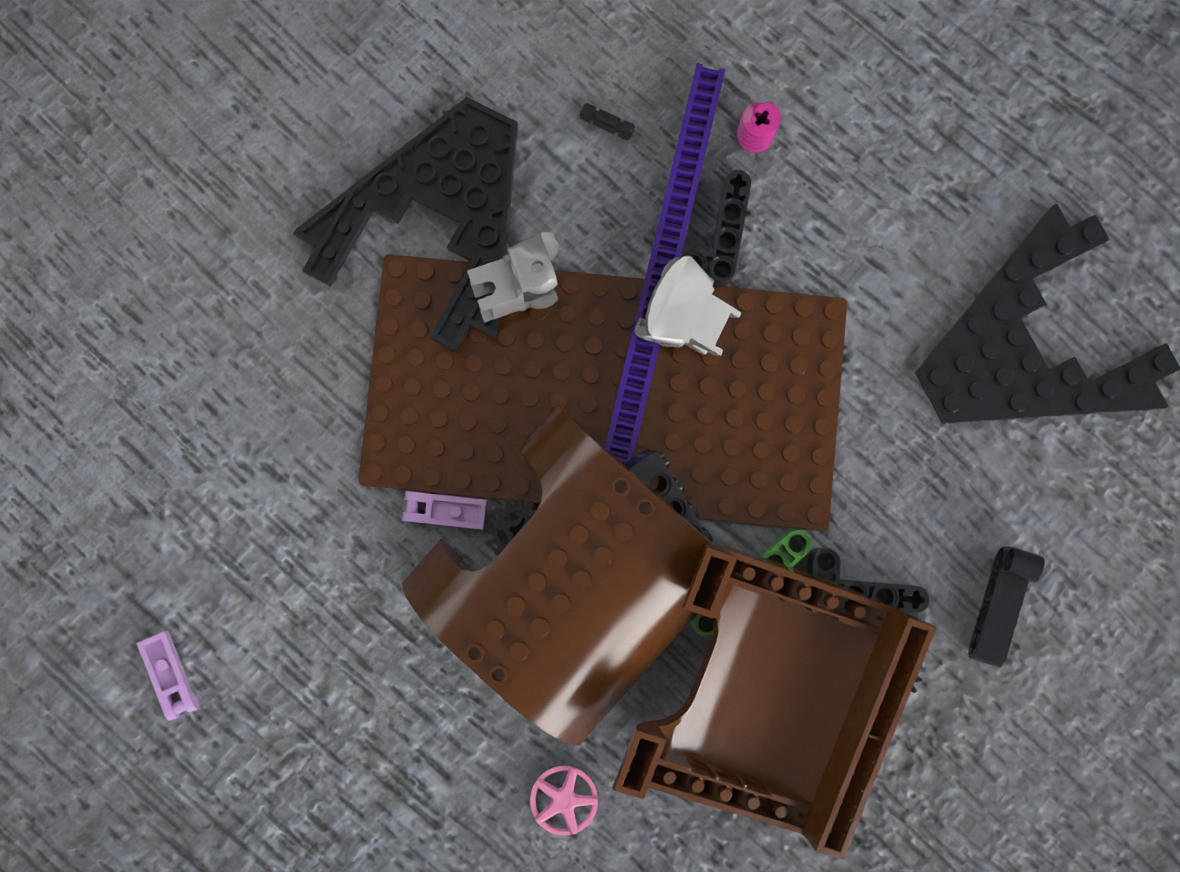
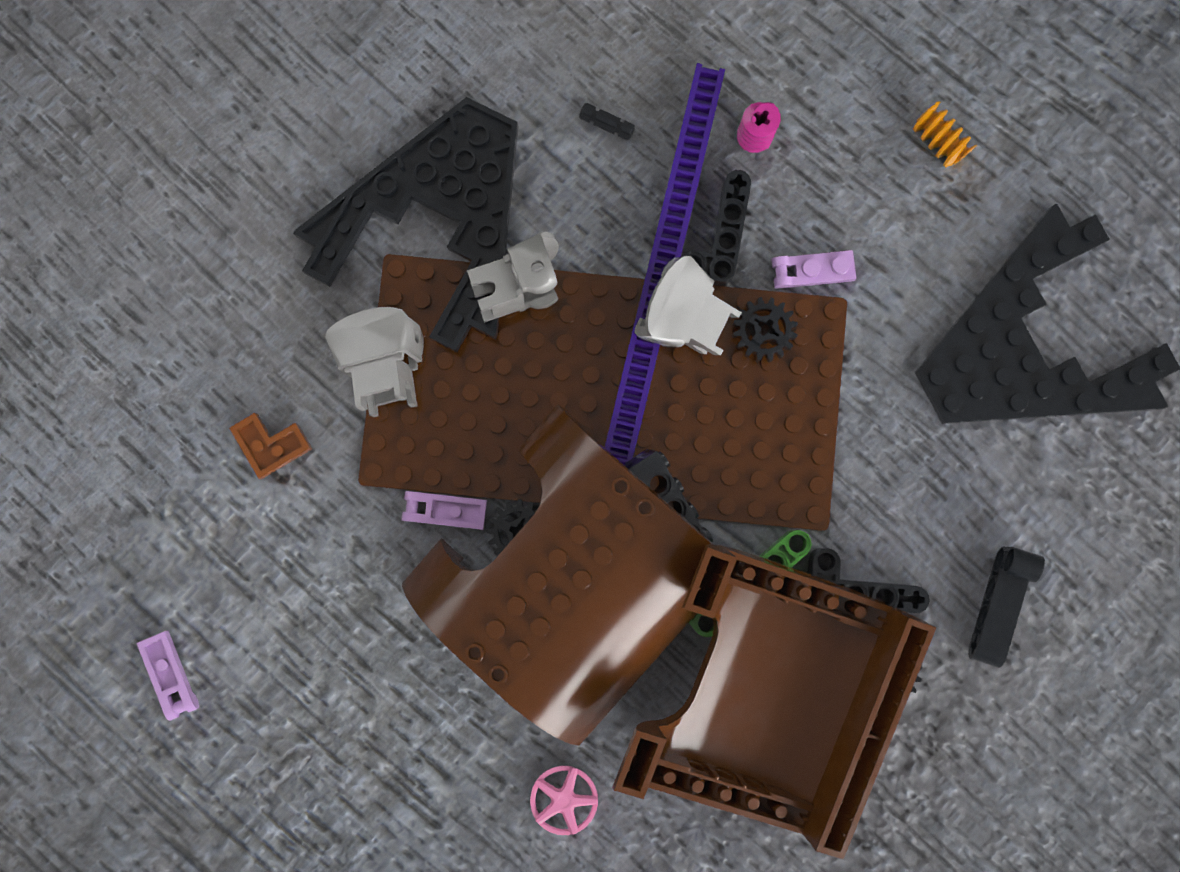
none -> dark orange plate [229,413,312,479]
none -> light grey piece [325,307,424,417]
none -> black gear [732,297,798,363]
none -> lavender plate [771,250,856,289]
none -> light orange piece [913,101,977,168]

